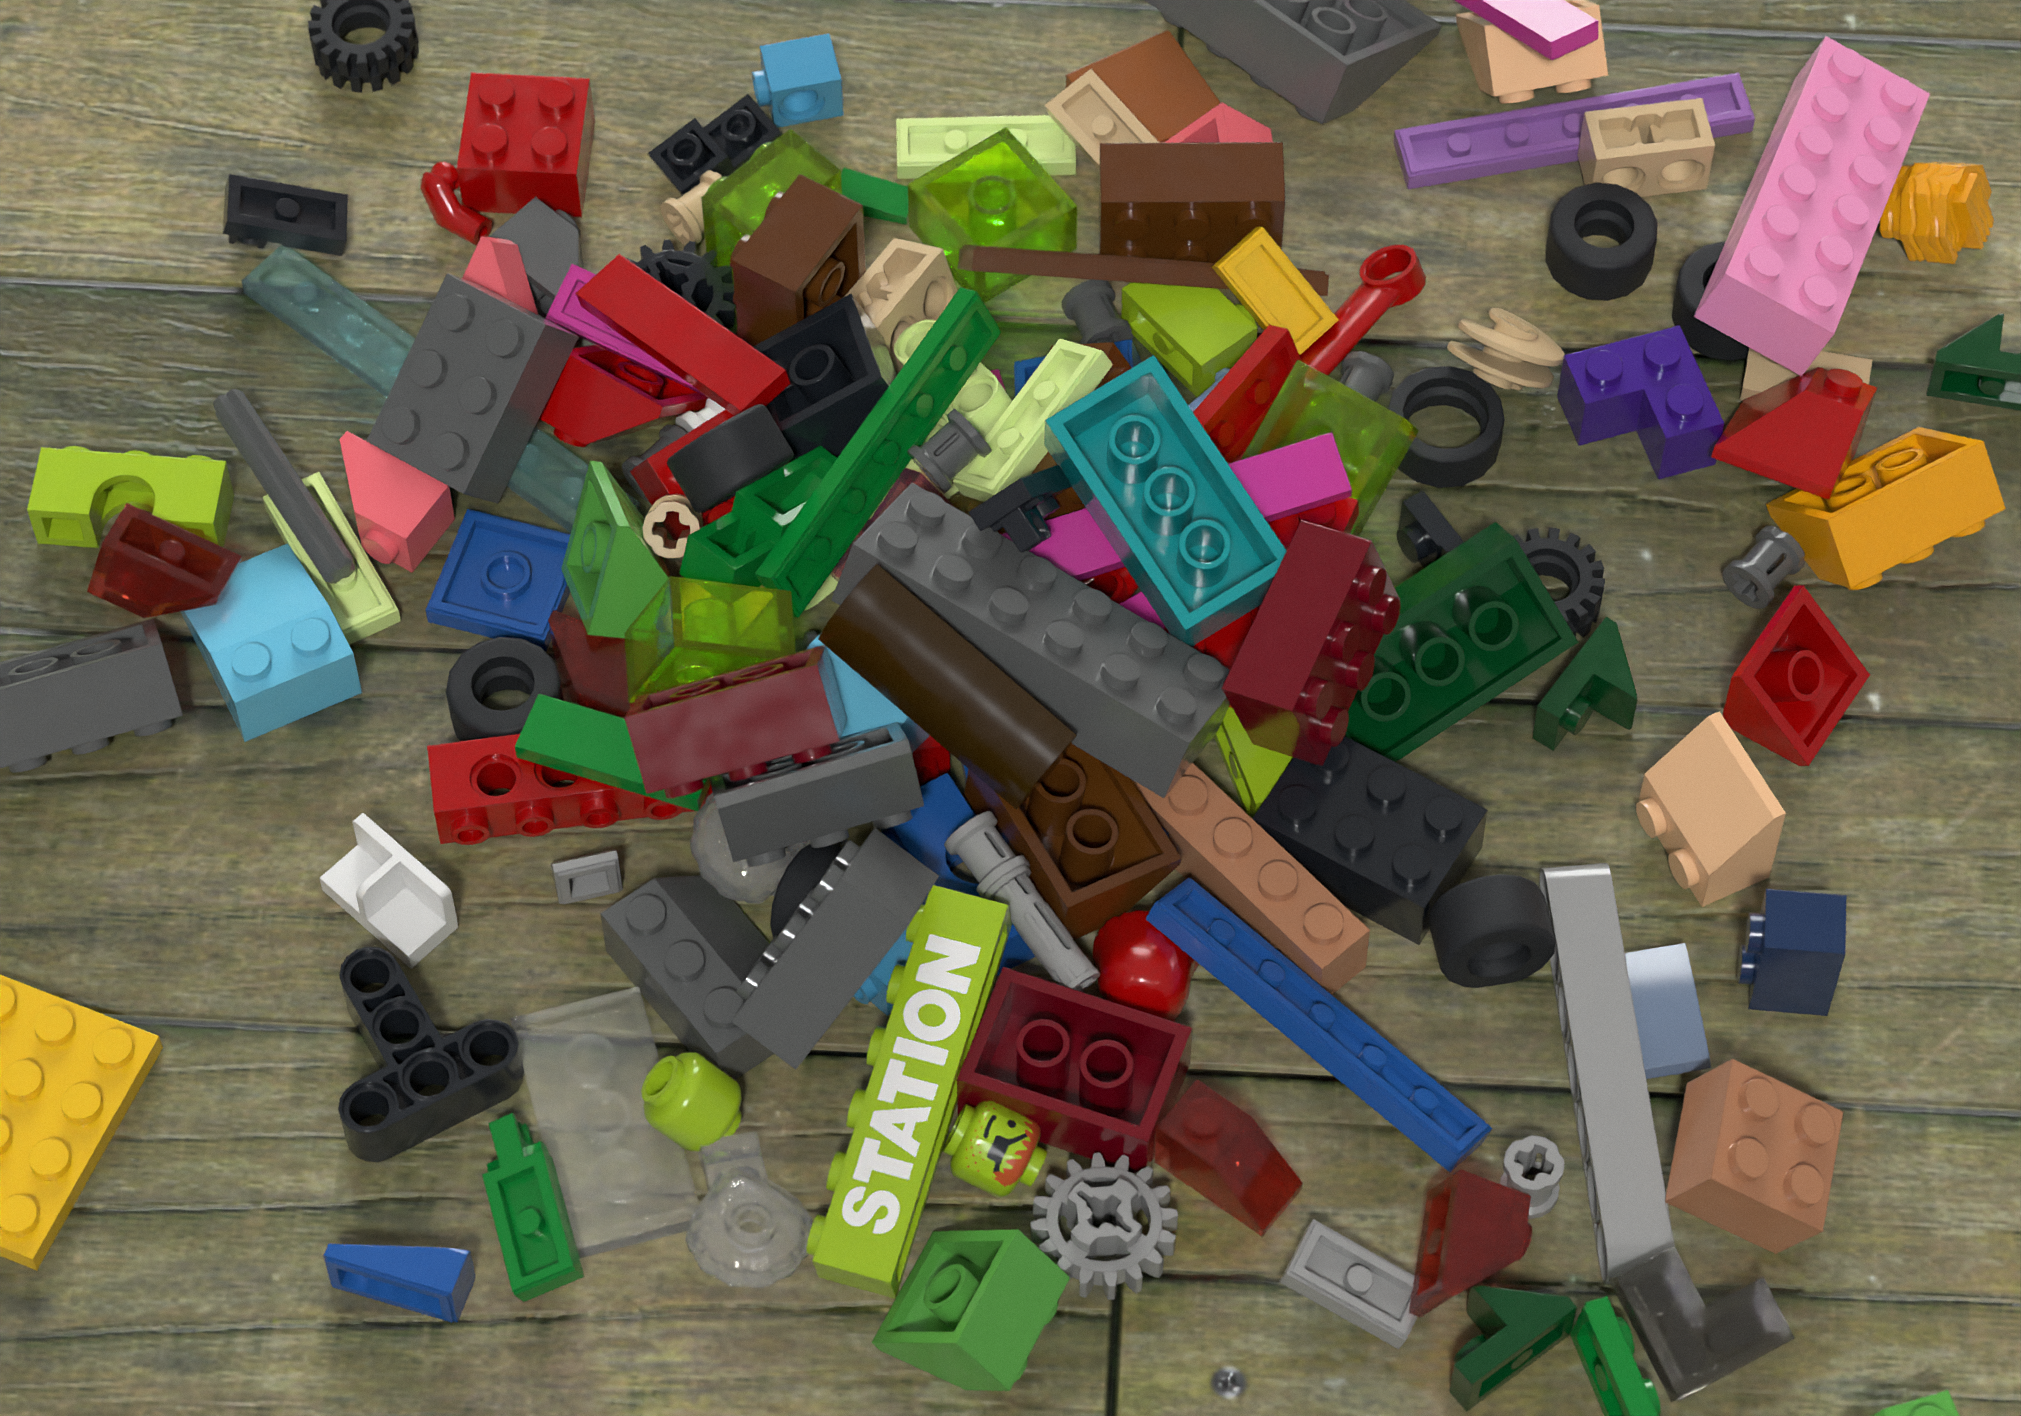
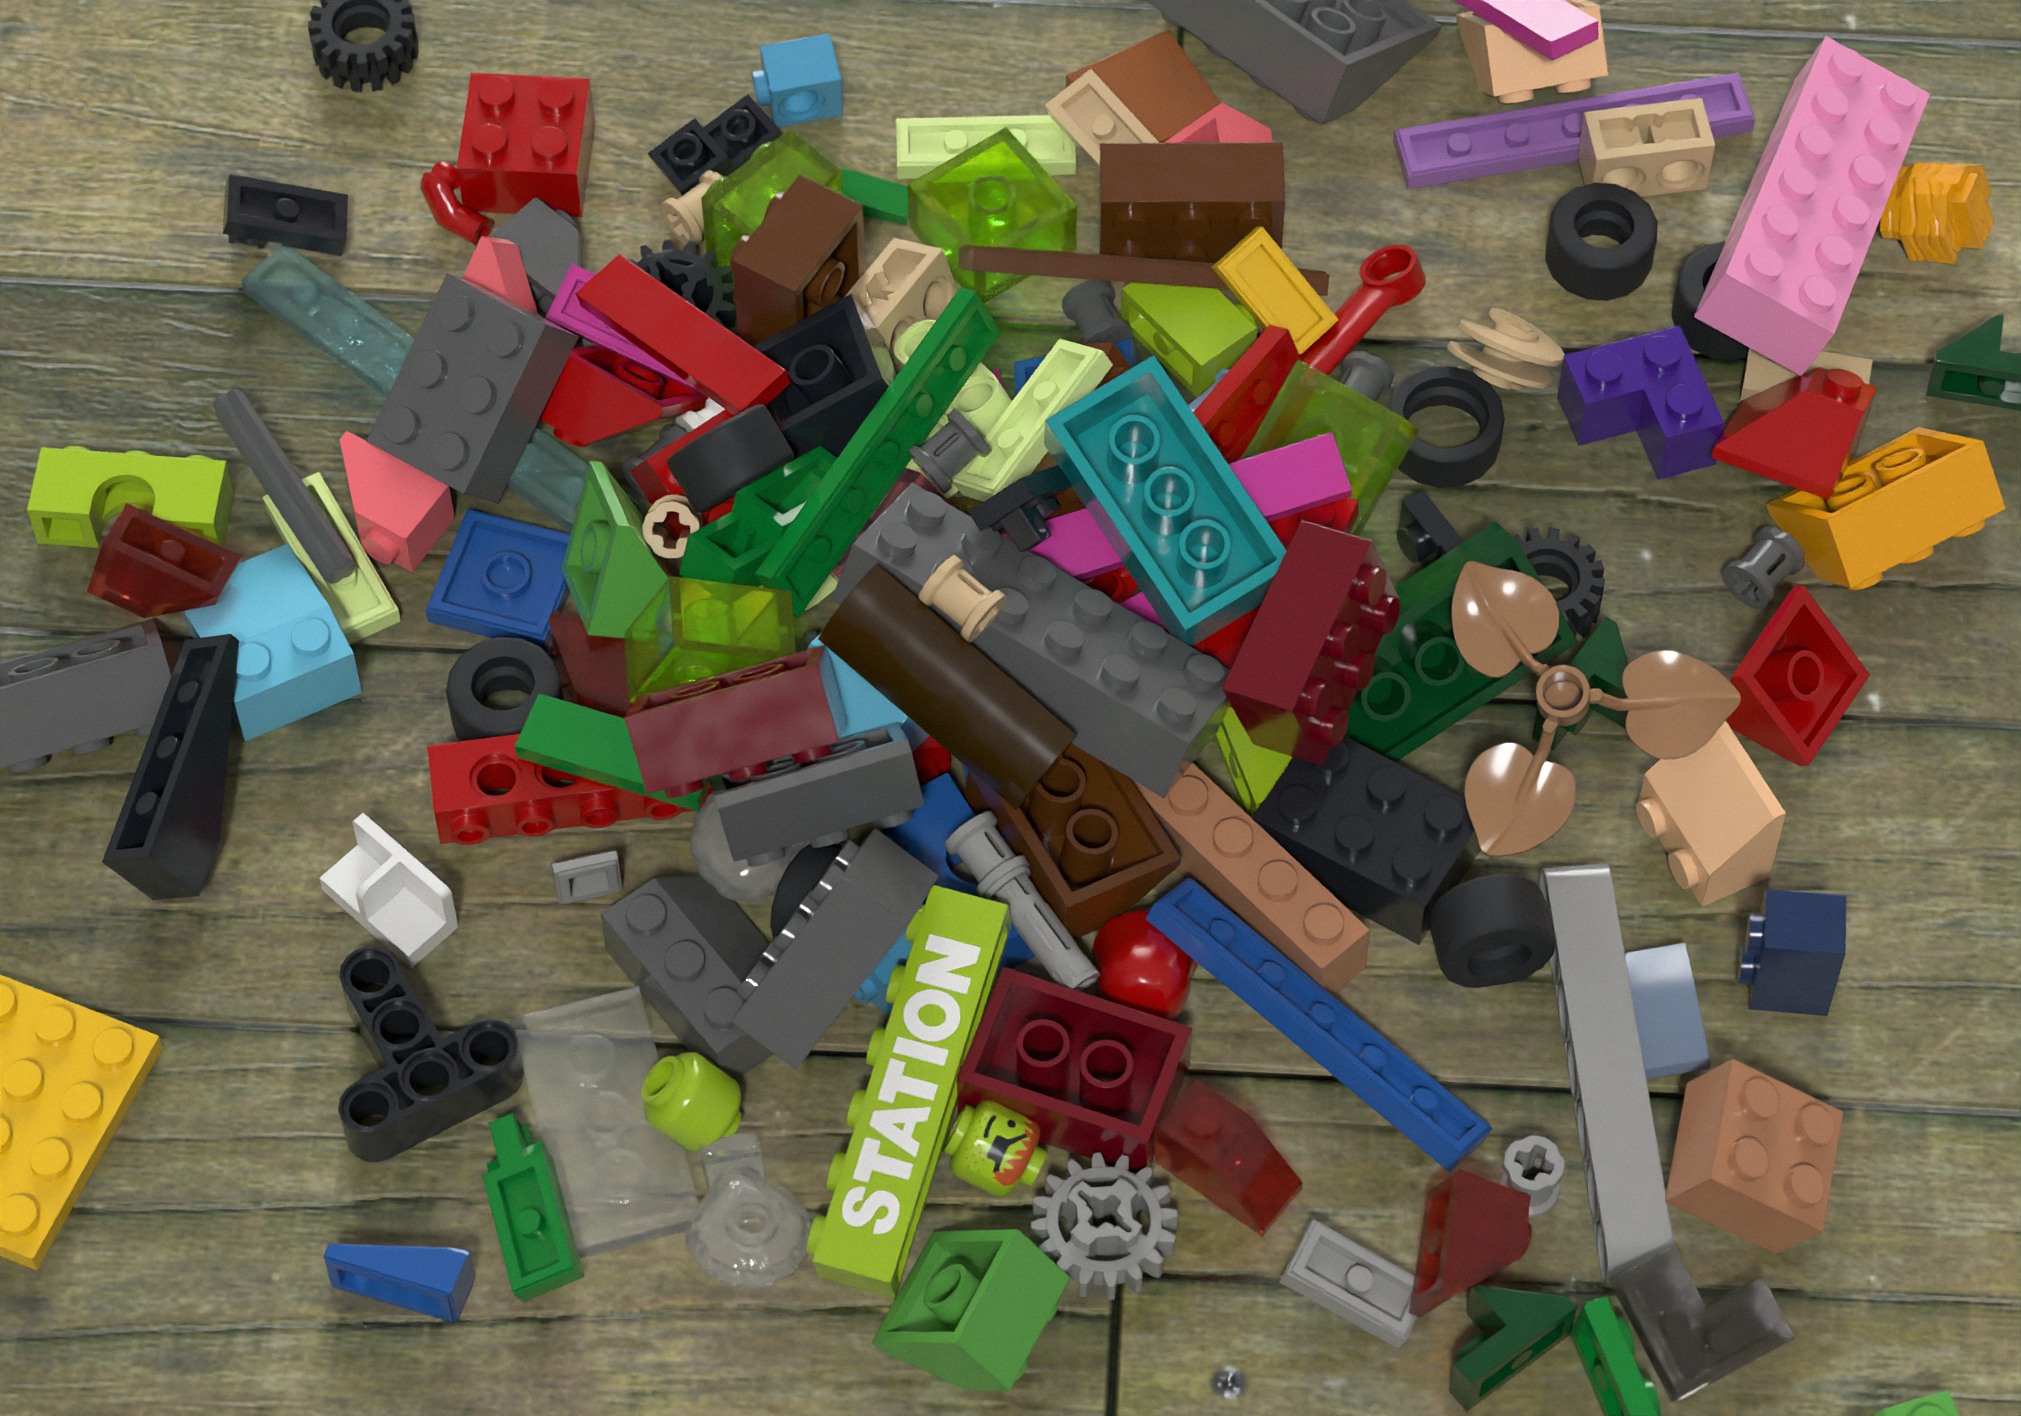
none -> black slope [102,634,239,900]
none -> tan bush [918,555,1007,642]
none -> medium nougat plant [1452,561,1741,857]

